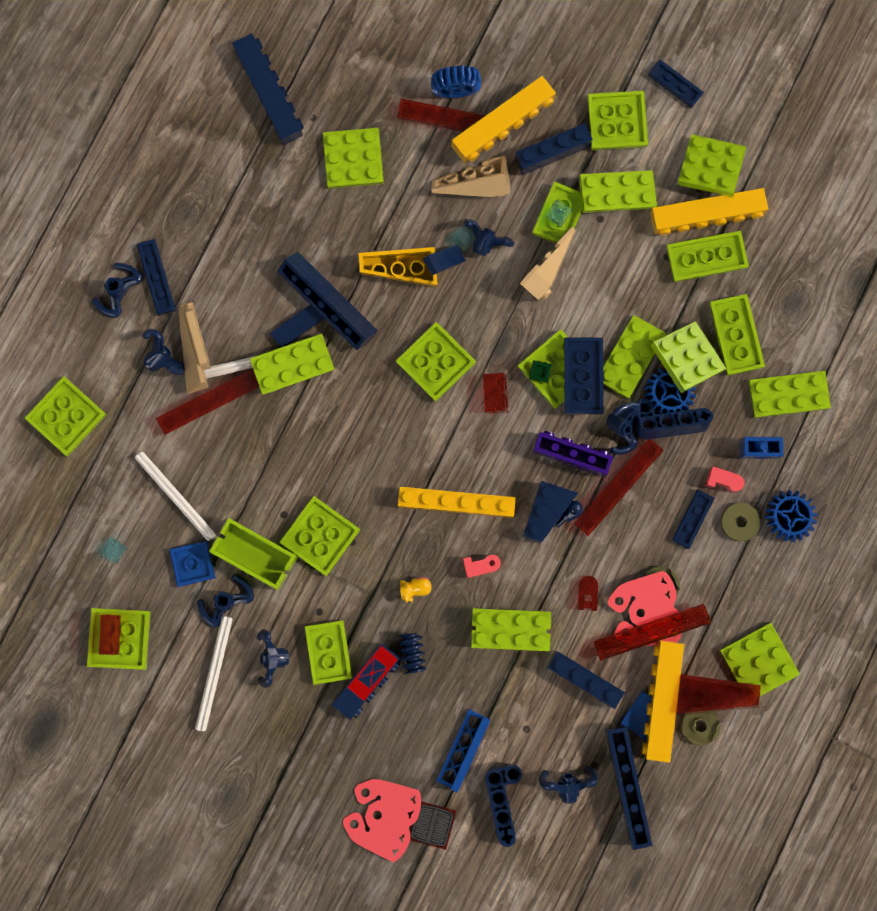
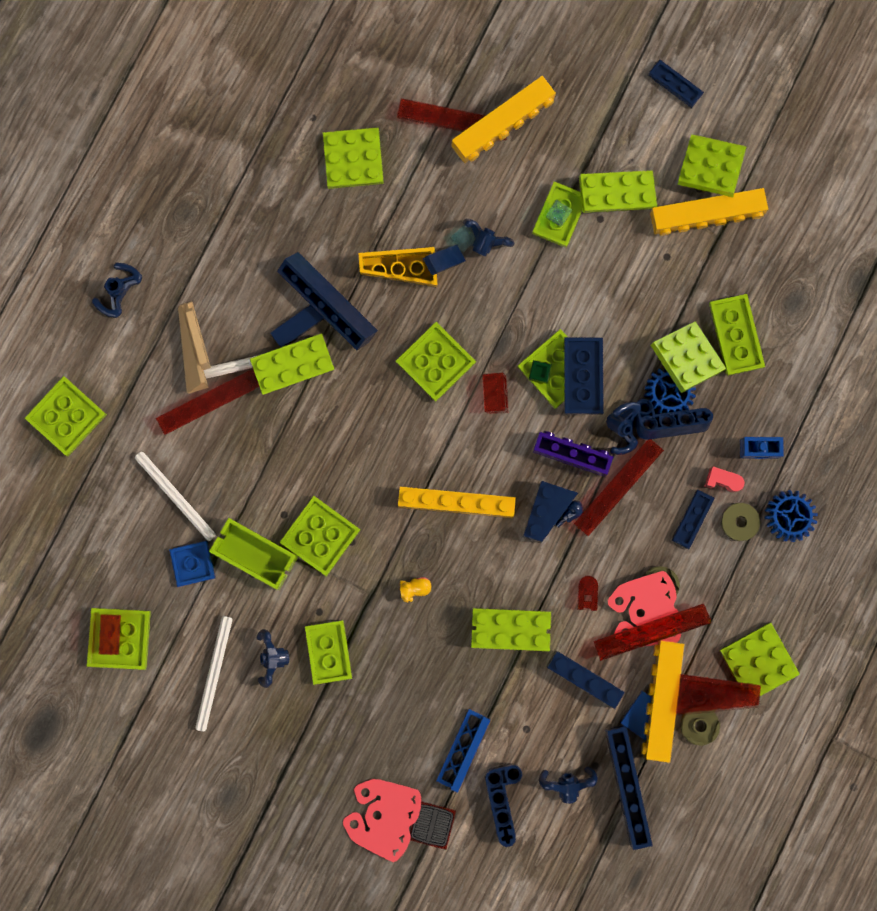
clear light blue plate [100,537,128,564] -> none
dark blue tile [137,239,176,316] -> none
dark blue piece [143,329,185,375] -> none
dark blue piece [197,574,254,627] -> none
dark blue brick [232,33,304,146] -> none
dark blue brick [332,643,400,720] -> none
dark blue piece [398,633,427,674] -> none
blue gear [431,65,482,99] -> none
tan wedge [431,155,510,197] -> none
coral leg [463,555,501,578] -> none
dark blue brick [515,123,593,176] -> none
tan wedge [520,227,576,301] -> none
lime plate [587,91,648,151] -> none
lime plate [603,315,667,399] -> none
lime plate [666,231,749,283] -> none
lime plate [748,371,831,418] -> none

